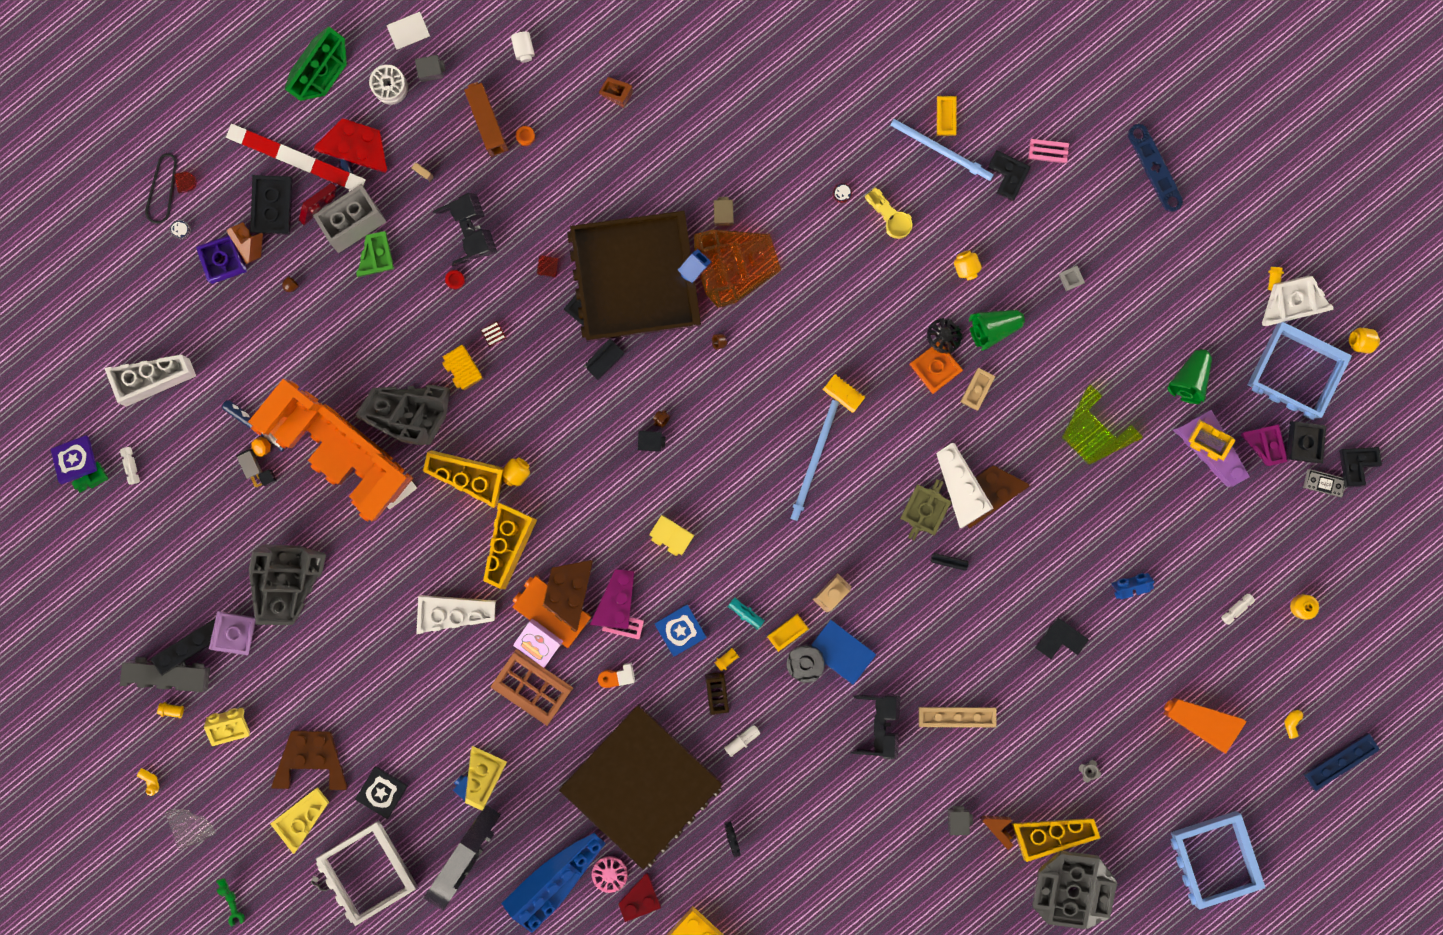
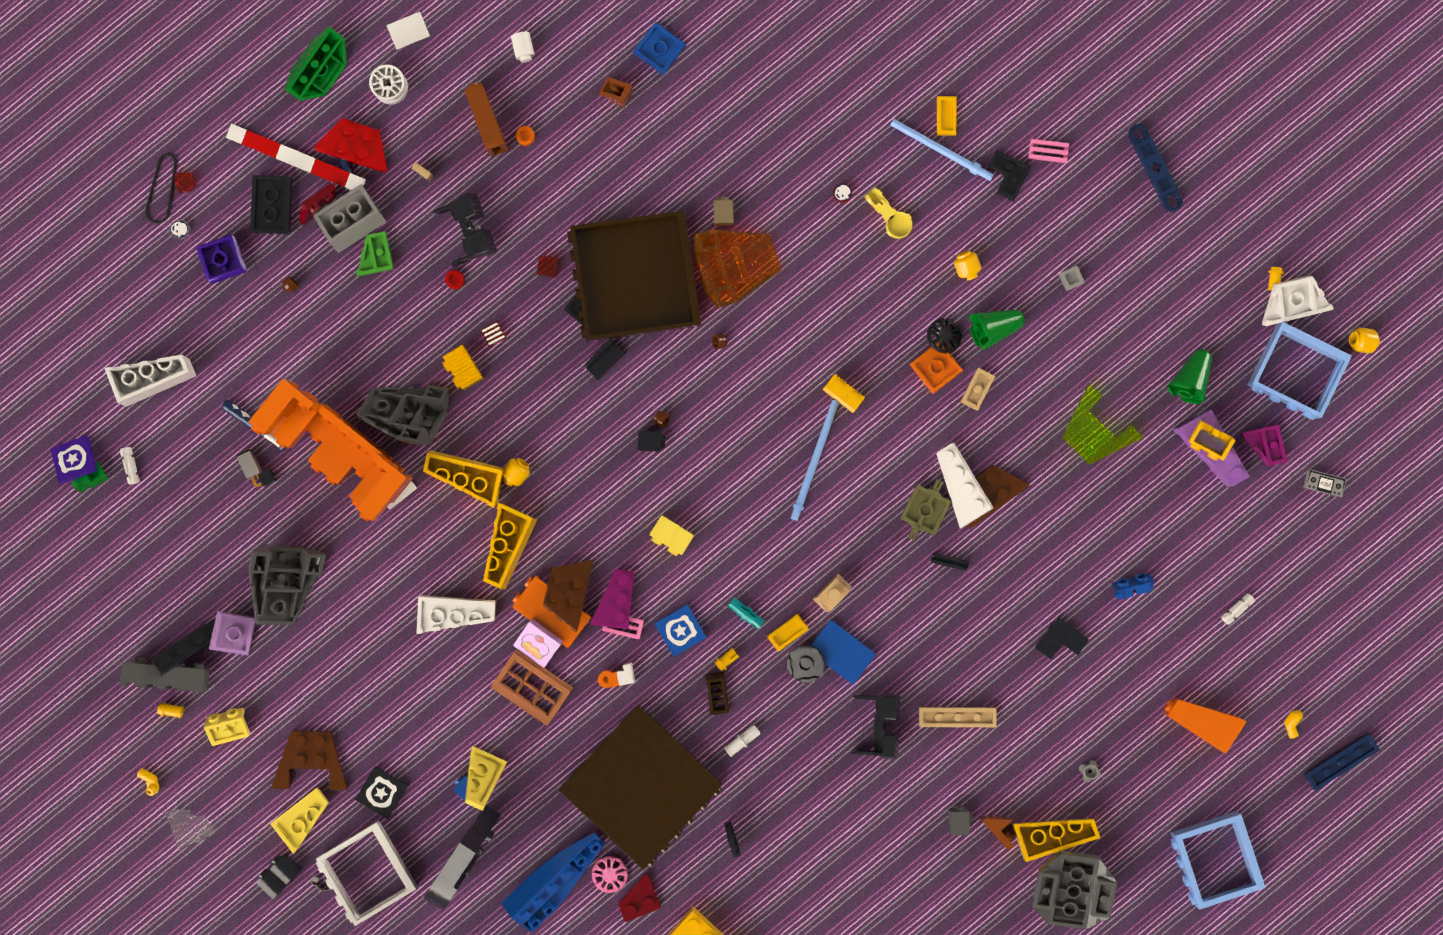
green piece [216,878,245,927] -> none
dark orange slope [226,222,263,264] -> none
light orange tile [251,437,271,457] -> none
dark grey brick [415,55,446,82] -> none
brick [678,249,711,283] -> none
black tile [1286,421,1326,464] -> none
yellow head [1290,594,1319,620] -> none
black tile [1339,447,1382,488] -> none
none -> black brick [256,853,303,899]
none -> blue tile [633,21,686,76]

